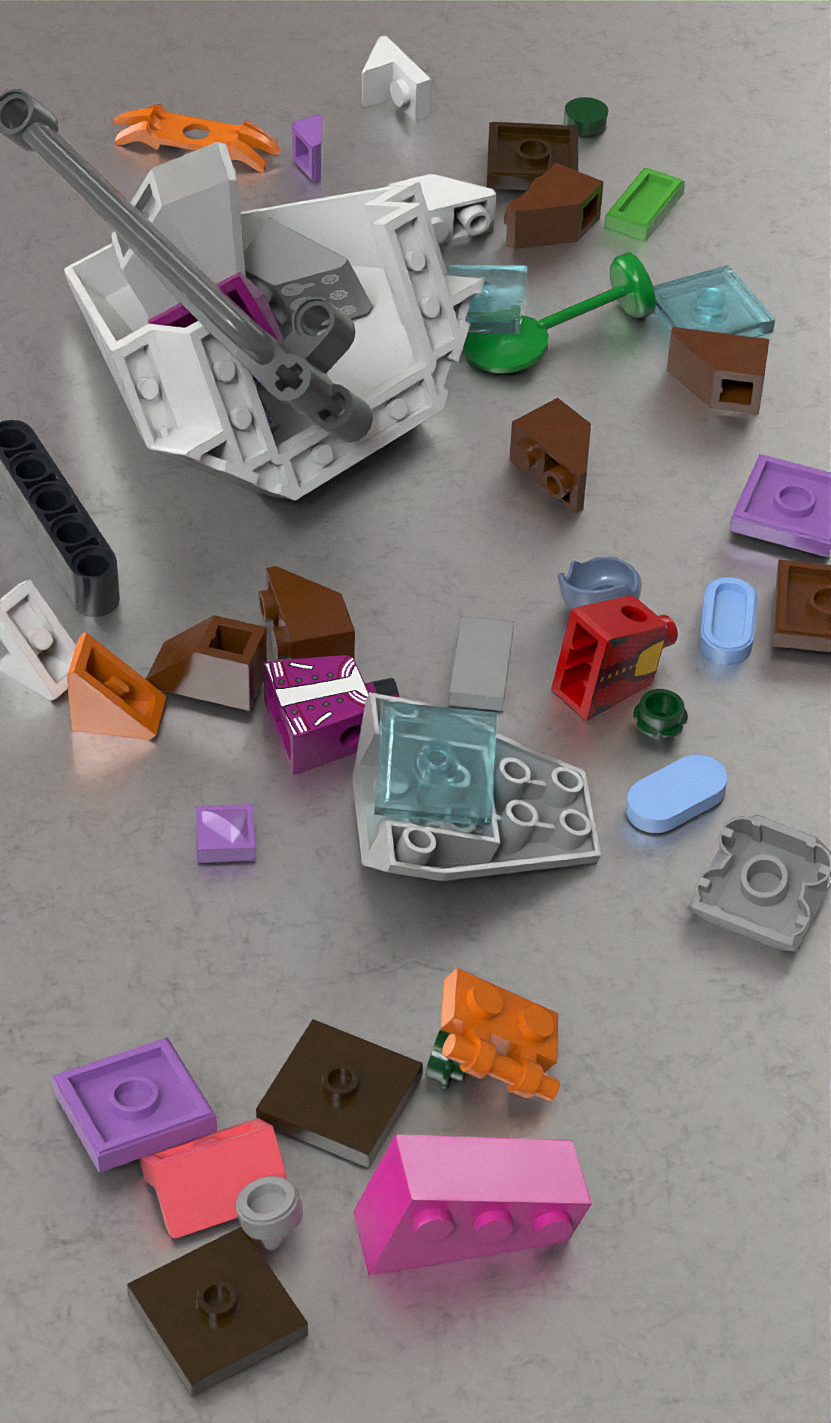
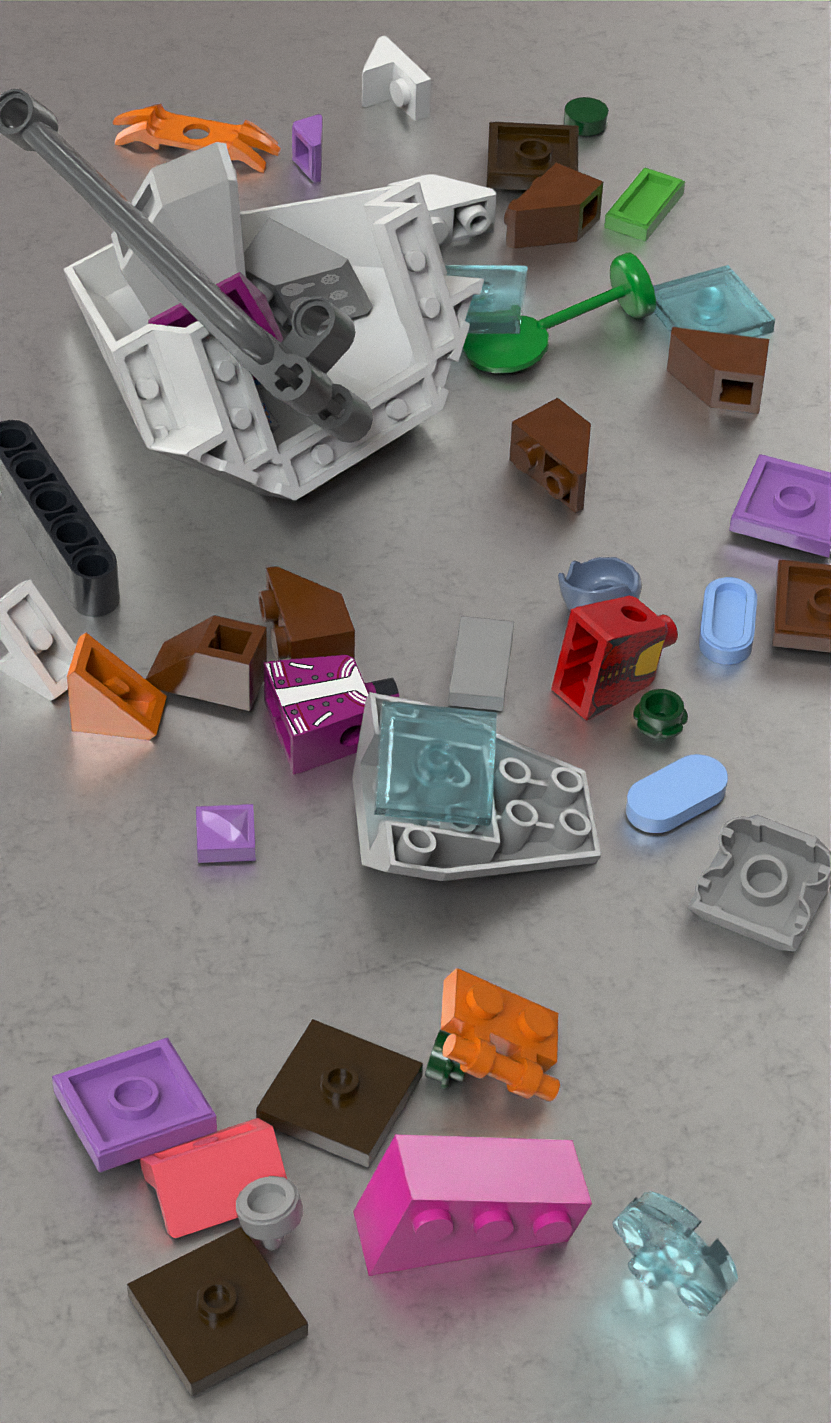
none -> clear light blue plate [612,1192,738,1317]

